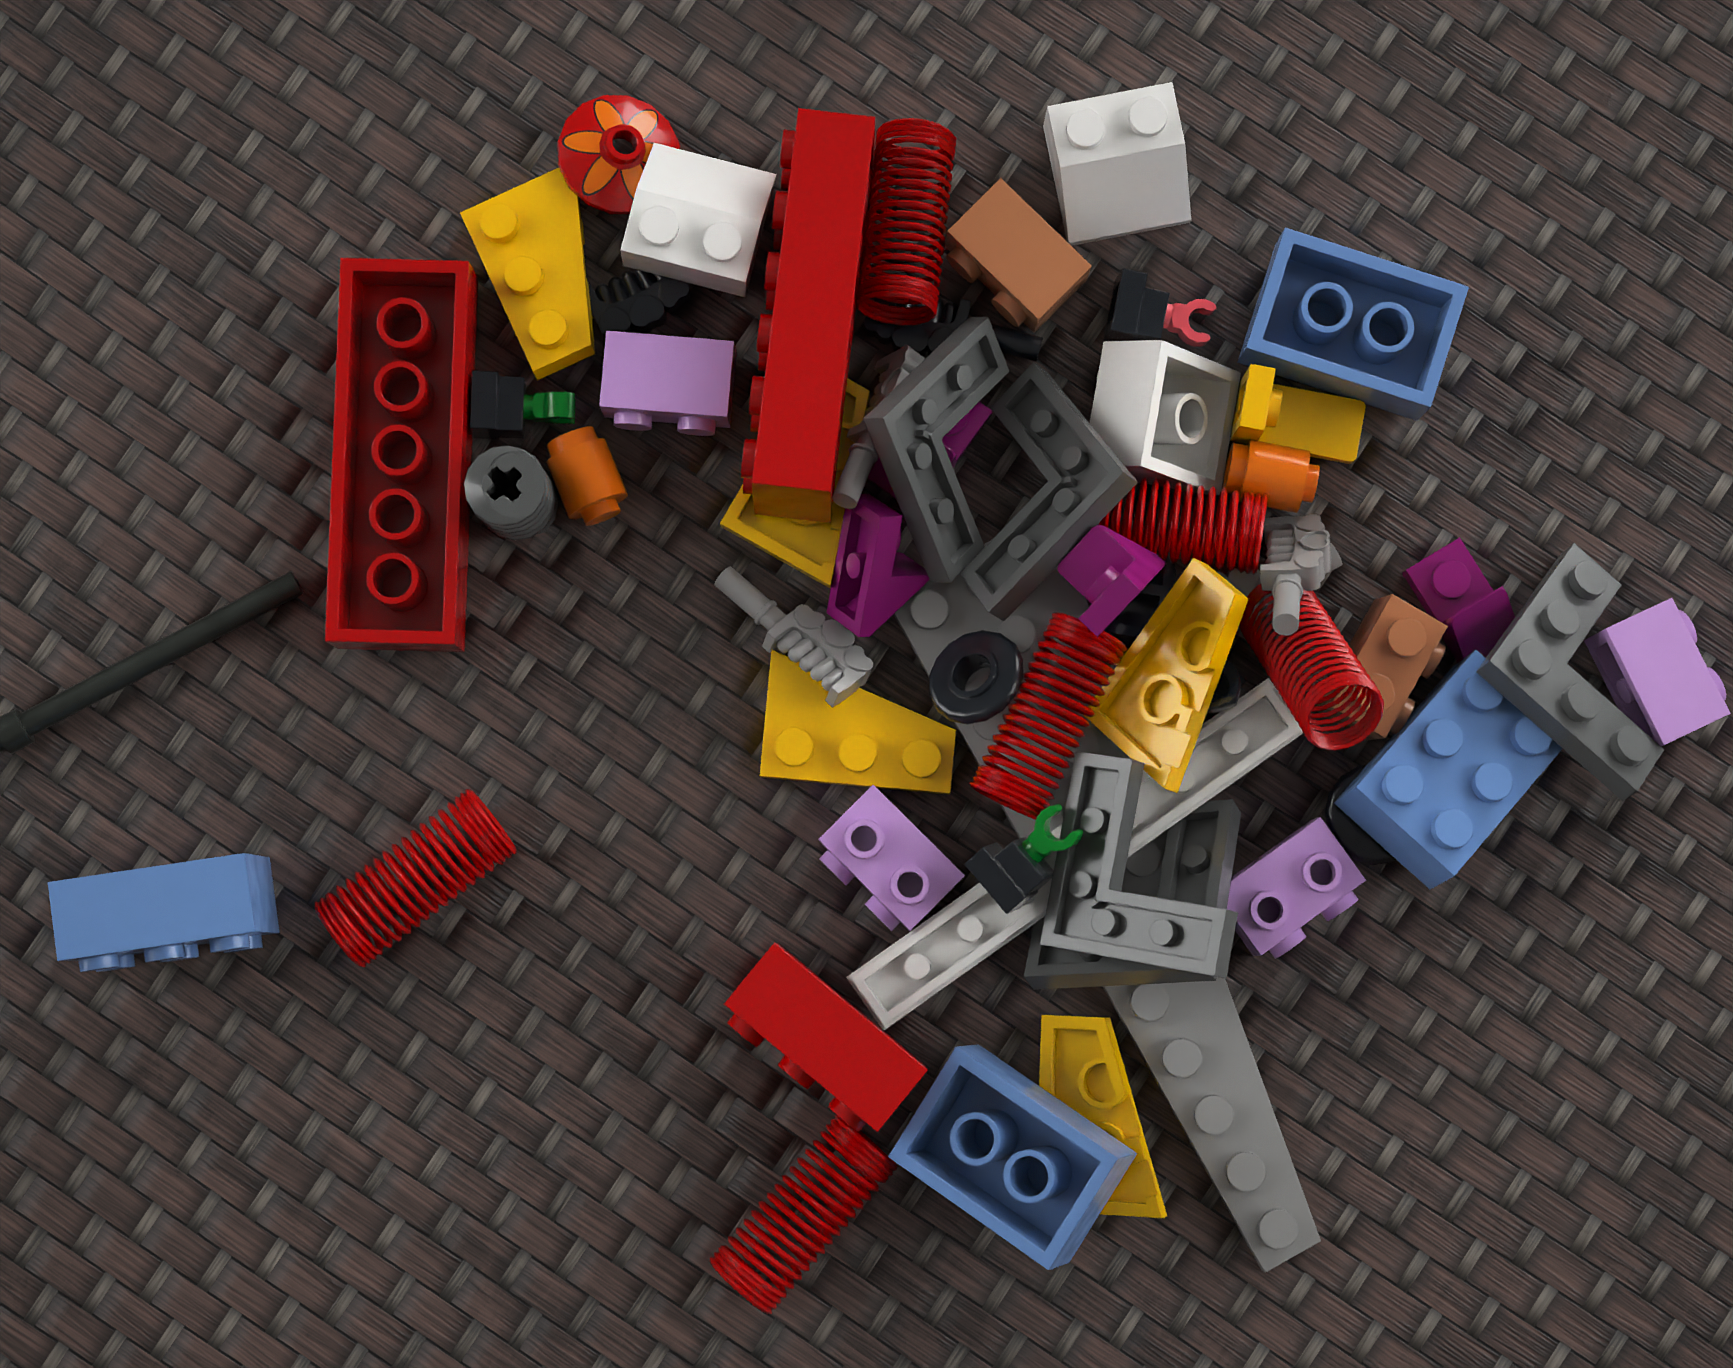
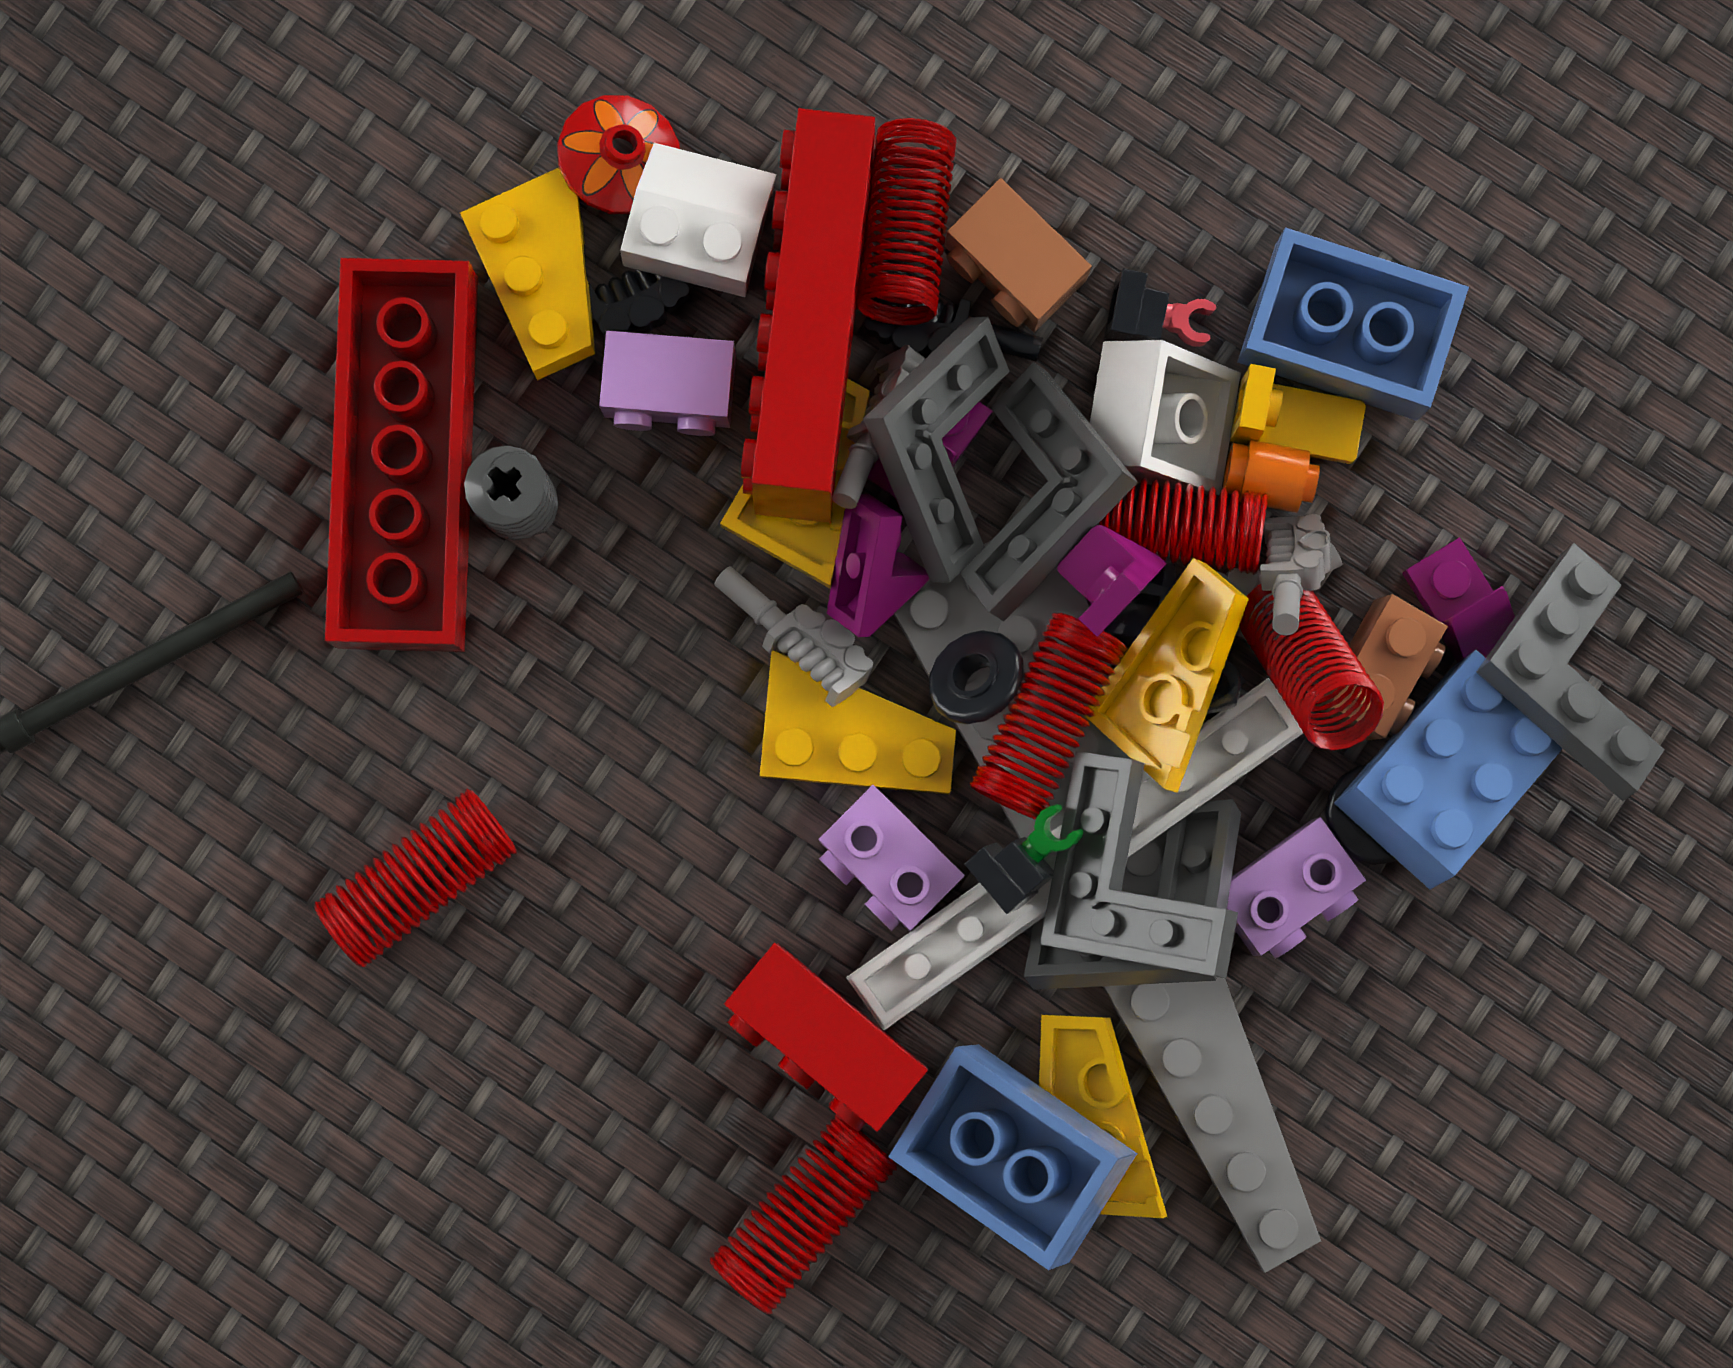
medium blue brick [48,853,280,972] -> none
black piece [470,371,576,439] -> none
orange brick [546,426,628,526] -> none
white slope [1043,82,1191,246] -> none
lavender brick [1584,598,1731,746] -> none

